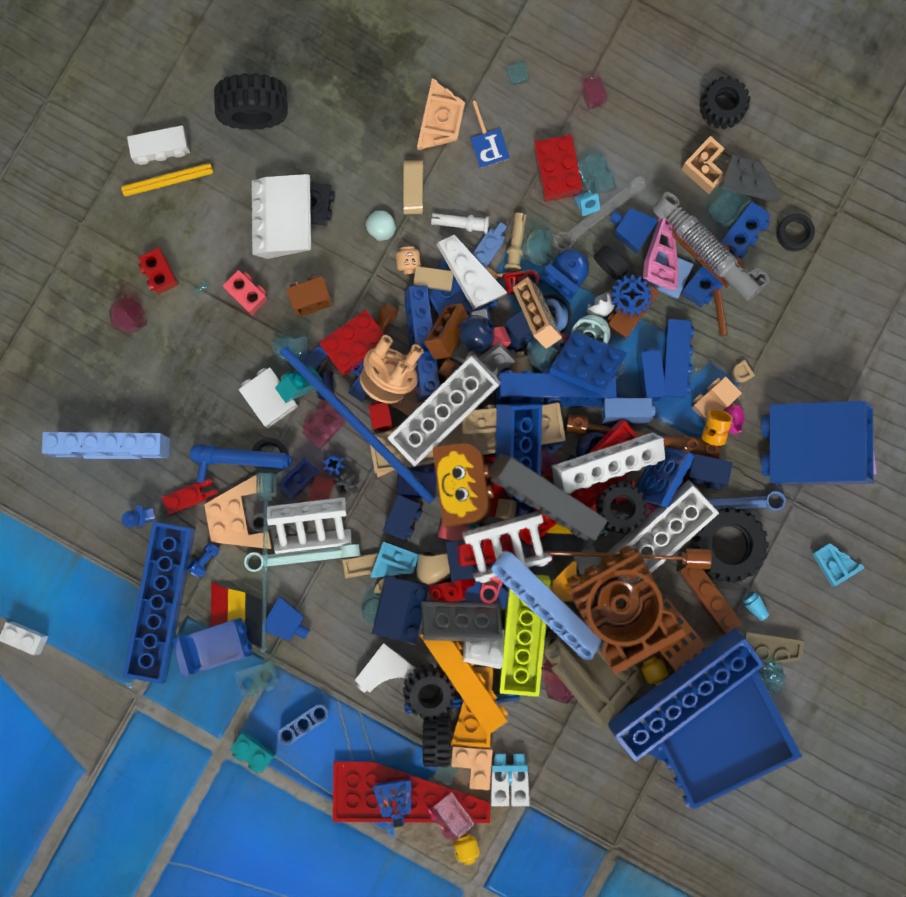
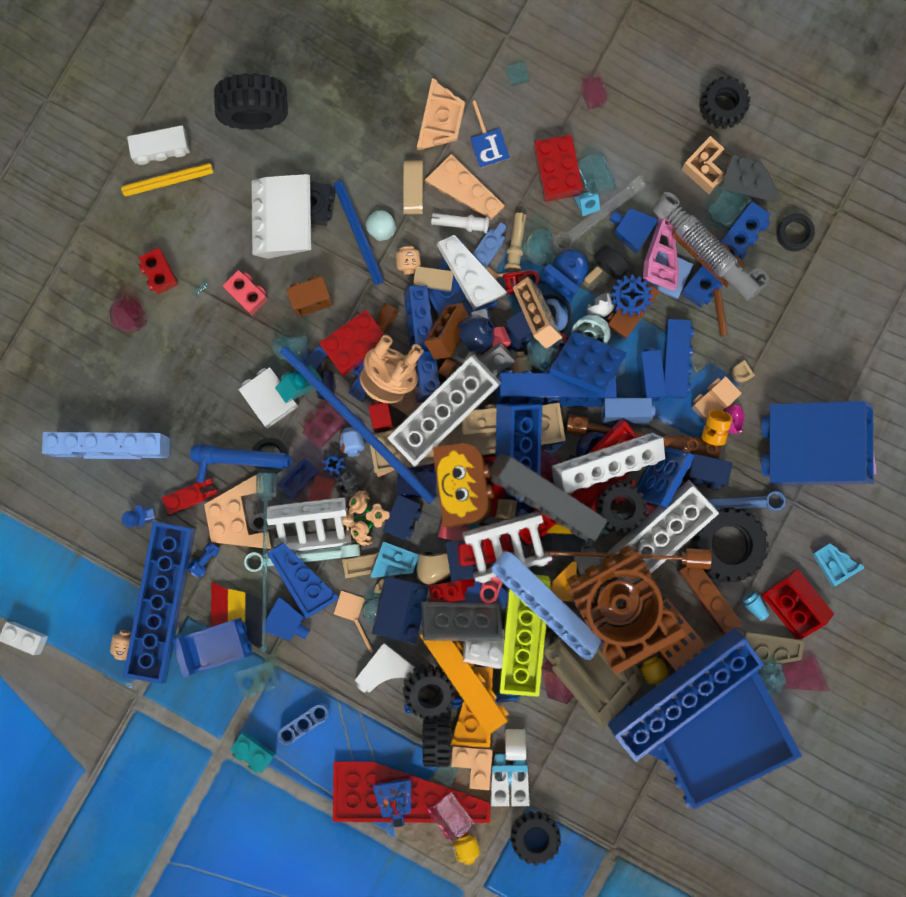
none -> light nougat head [110,630,131,660]
none -> blue wing [266,542,340,619]
none -> blue axle [334,181,384,285]
none -> light nougat piece [334,591,373,653]
none -> light blue head [339,427,365,457]
none -> light nougat plant [342,490,389,546]
none -> light nougat wing [425,154,505,220]
none -> white beam [505,729,526,760]
none -> black tyre [511,811,561,865]
none -> tan tile [583,267,603,288]
none -> red slope [761,569,834,639]
none -> clear pink wing [777,655,829,691]

